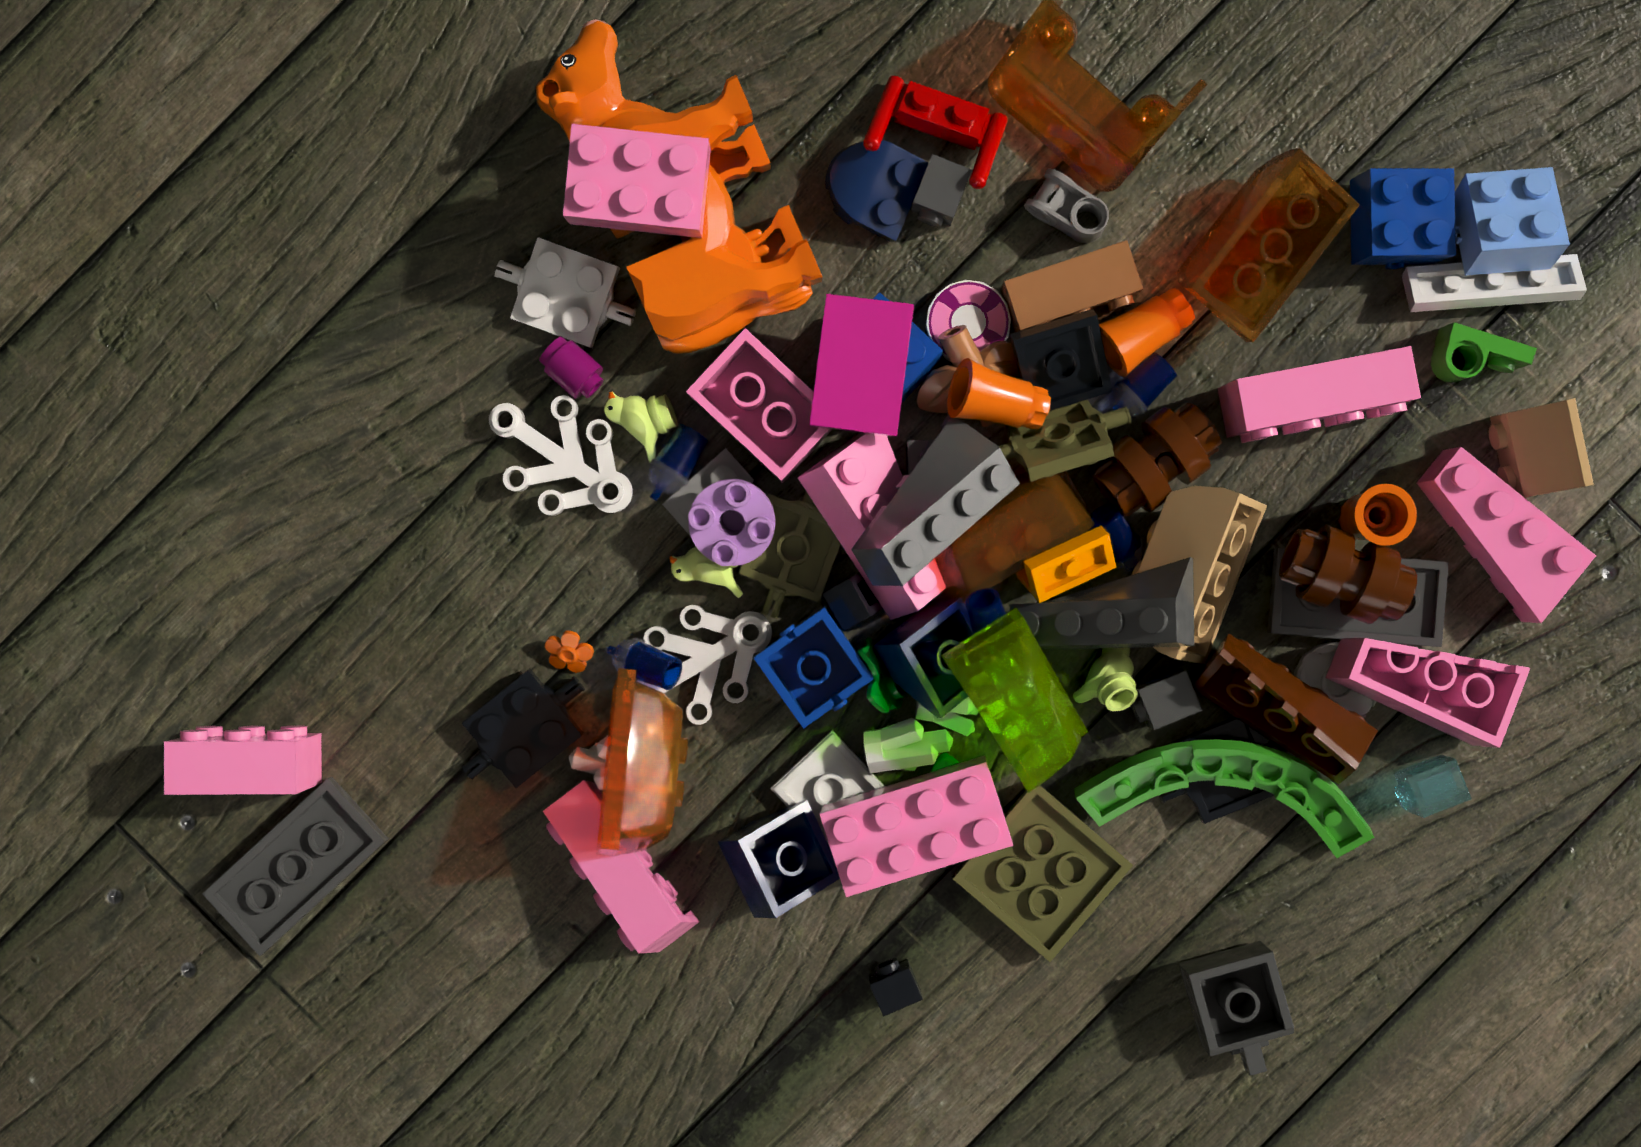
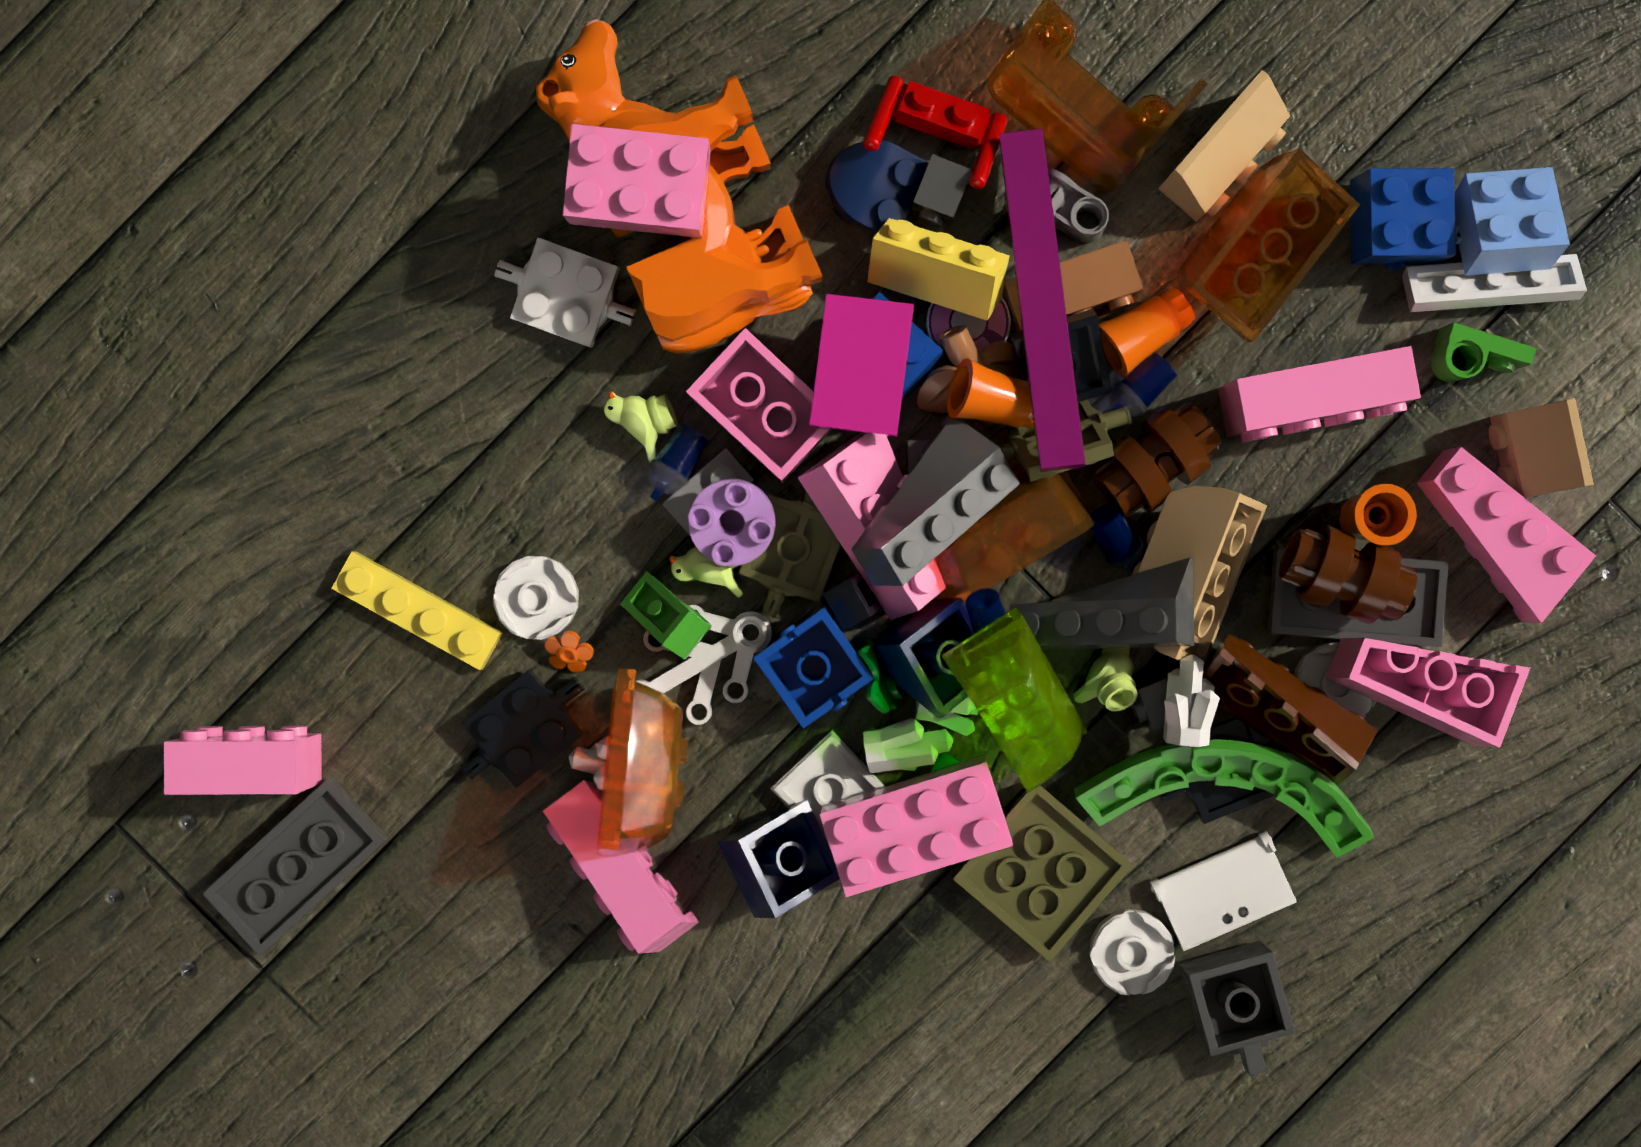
white plant [489,395,633,516] -> none
magenta brick [539,336,604,399] -> none
clear blue piece [607,638,682,690] -> none
black plate [869,958,923,1017] -> none
light orange panel [1016,526,1117,603] -> none
clear light blue brick [1394,755,1472,818] -> none
none -> light yellow plate [331,551,503,670]
none -> white tile [493,556,579,640]
none -> bright green plate [620,571,712,659]
none -> light yellow brick [867,218,1010,321]
none -> magenta tile [999,129,1085,472]
none -> white tile [1089,909,1175,995]
none -> white door [1149,831,1297,952]
none -> tan slope [1158,70,1290,222]
none -> white rock [1163,654,1220,747]

